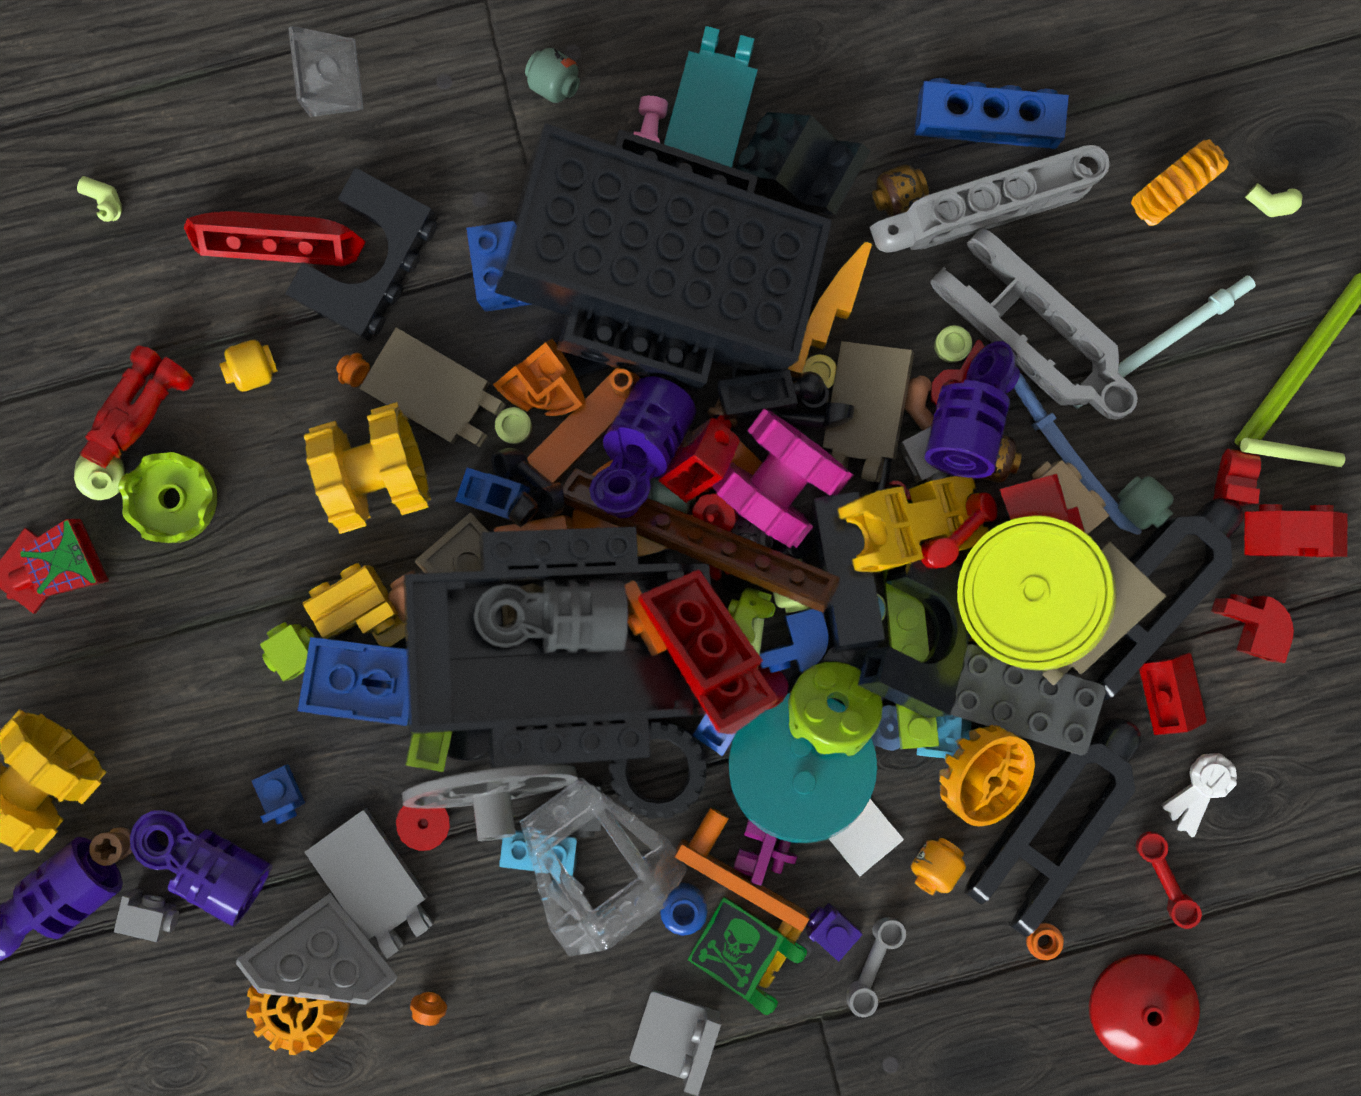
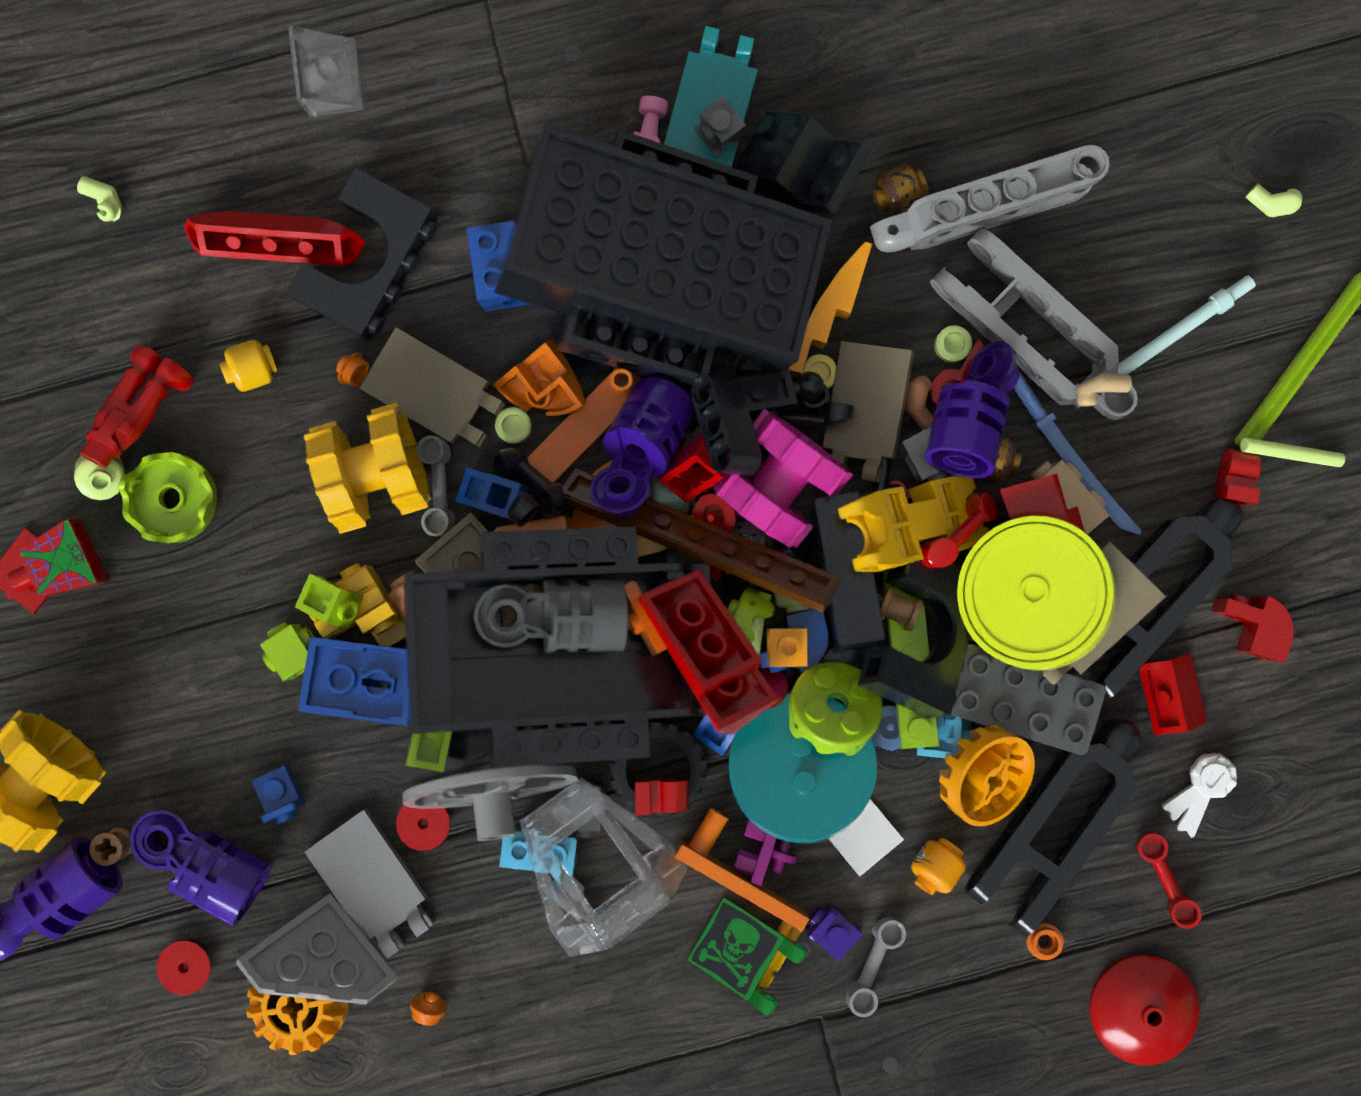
light grey brick [114,889,179,942] -> none
sand green head [525,48,580,103] -> none
light grey bracket [630,990,721,1096] -> none
blue head [660,883,708,936] -> none
blue brick [915,78,1069,149] -> none
sand green head [1117,476,1174,530] -> none
light orange gear [1131,139,1229,226] -> none
red brick [1244,504,1348,557] -> none
none -> red piece [157,940,211,995]
none -> lime bracket [295,573,363,629]
none -> light grey bar [417,435,455,537]
none -> red leg [635,777,689,816]
none -> black beam [691,373,761,476]
none -> dark grey brick [695,96,746,158]
none -> light orange brick [767,628,808,667]
none -> medium nougat bush [879,587,923,631]
none -> tan arm [1075,373,1132,407]

